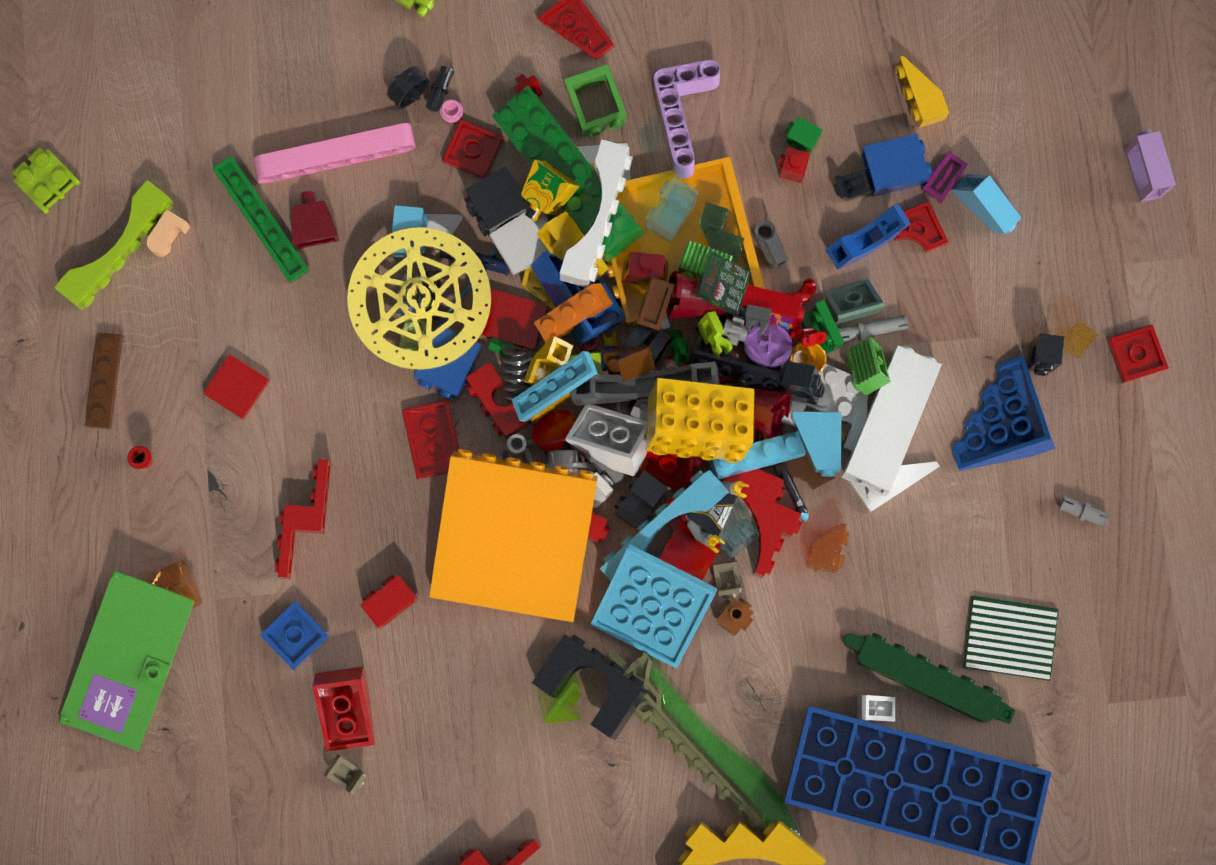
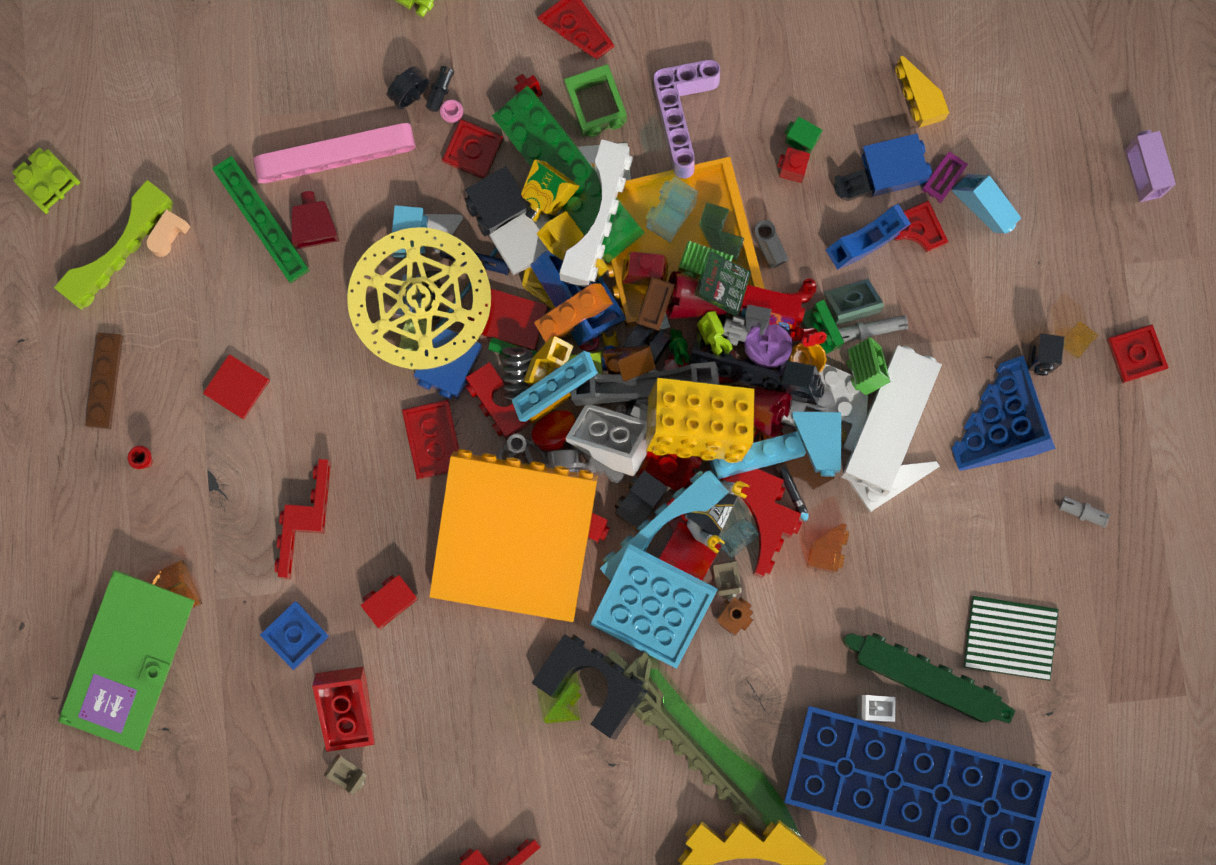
white bracket [593,472,613,508] -> none

